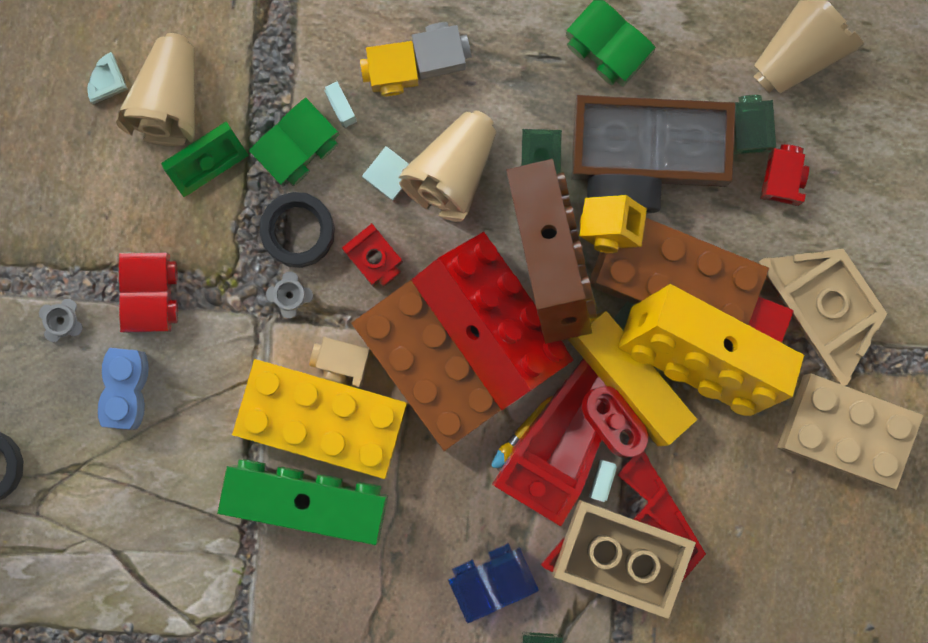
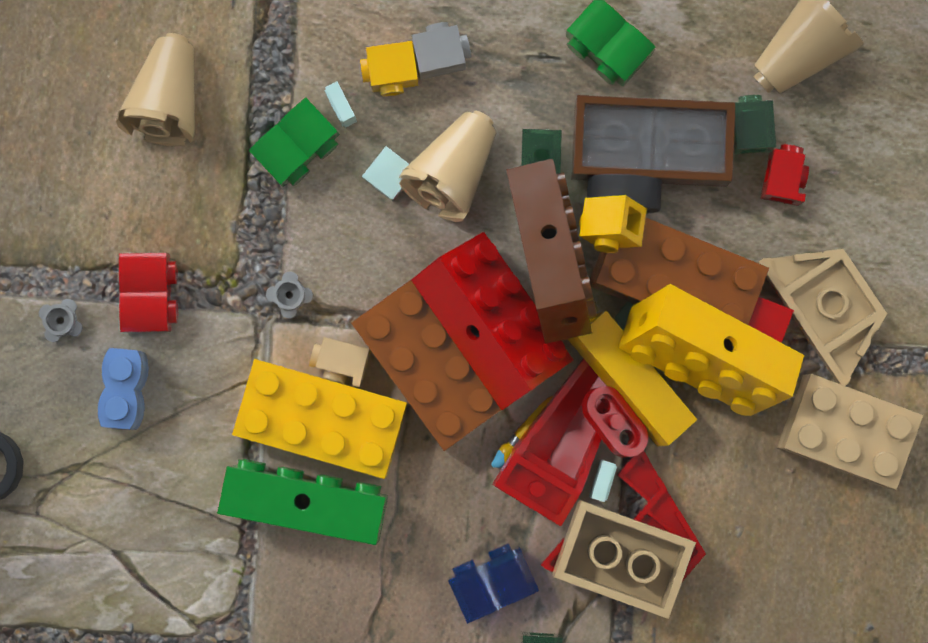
light aqua tile [87,52,128,104] -> none
green plate [161,121,249,197] -> none
black tyre [259,192,335,268] -> none
red brick [342,223,403,287] -> none

